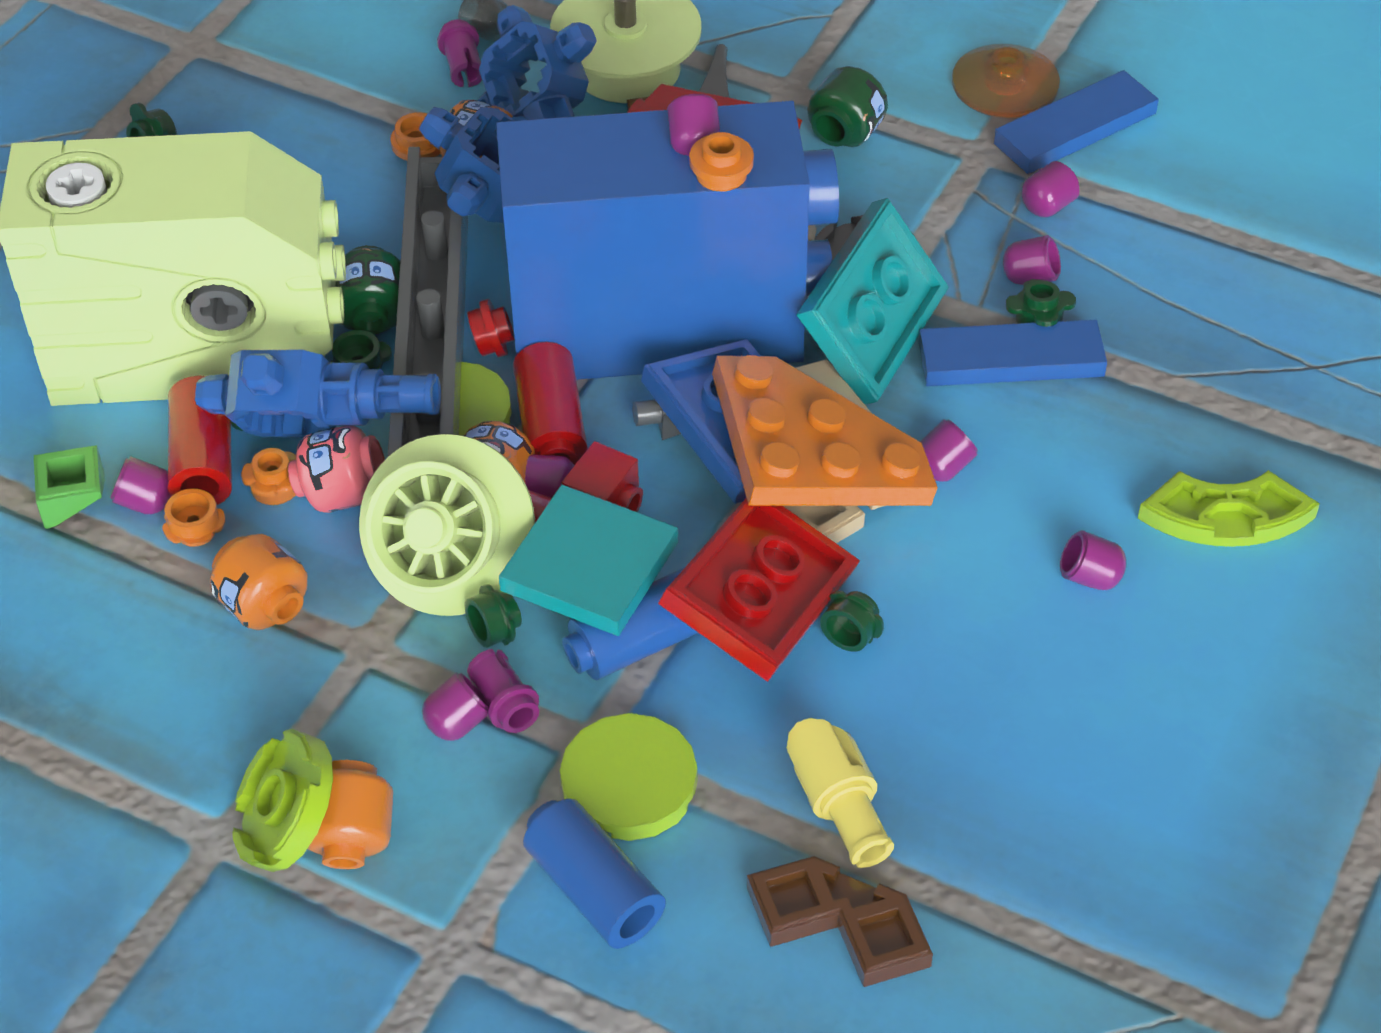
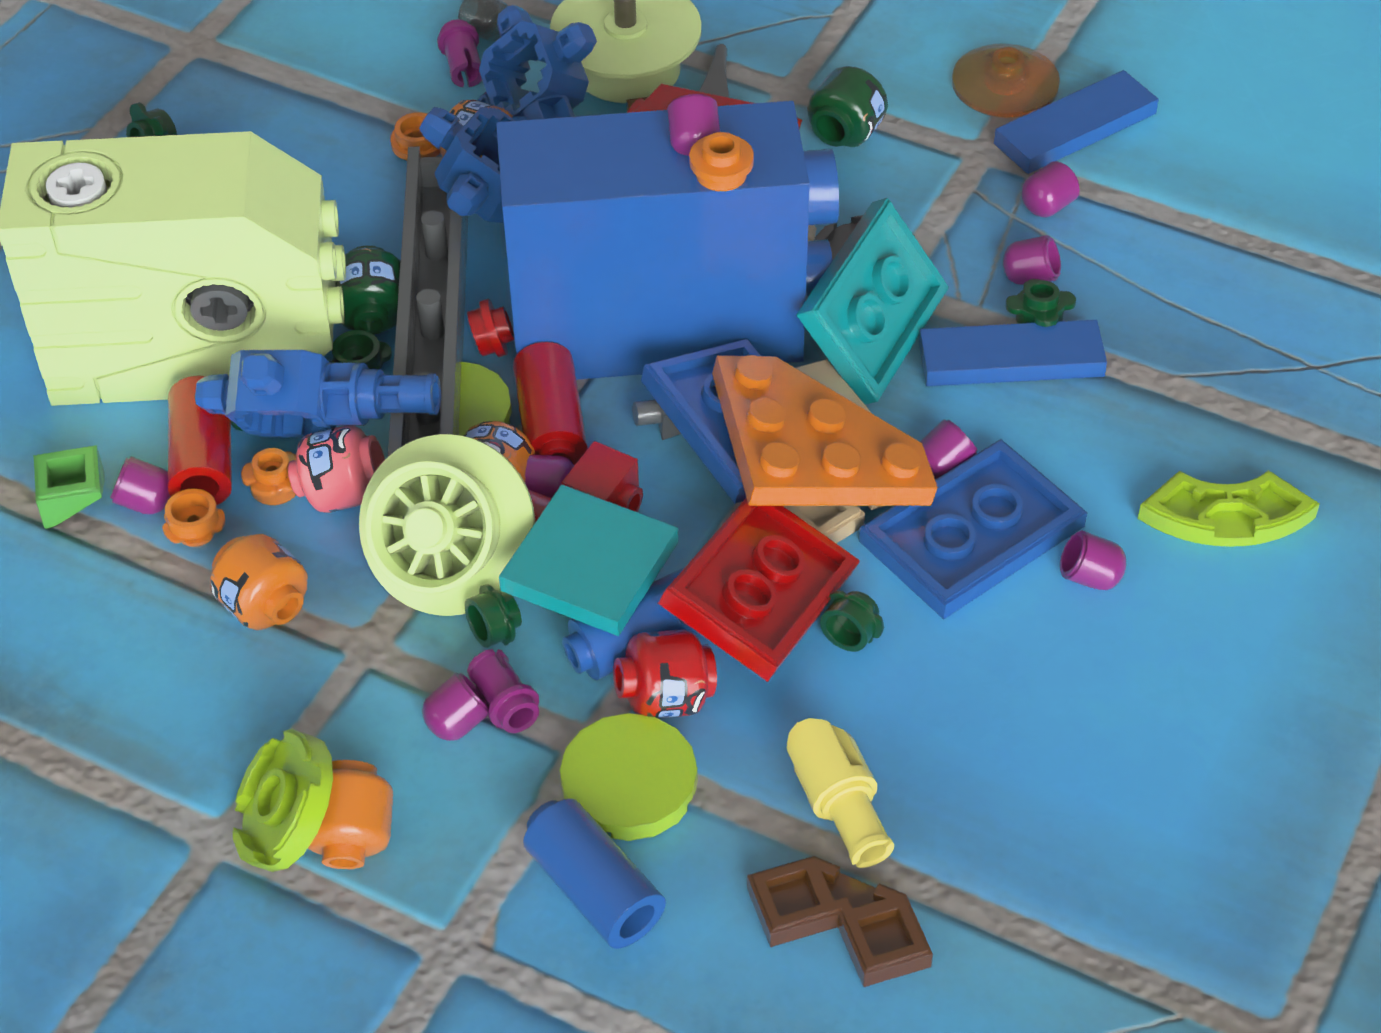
none -> red head [613,629,717,719]
none -> blue tile [859,439,1087,620]

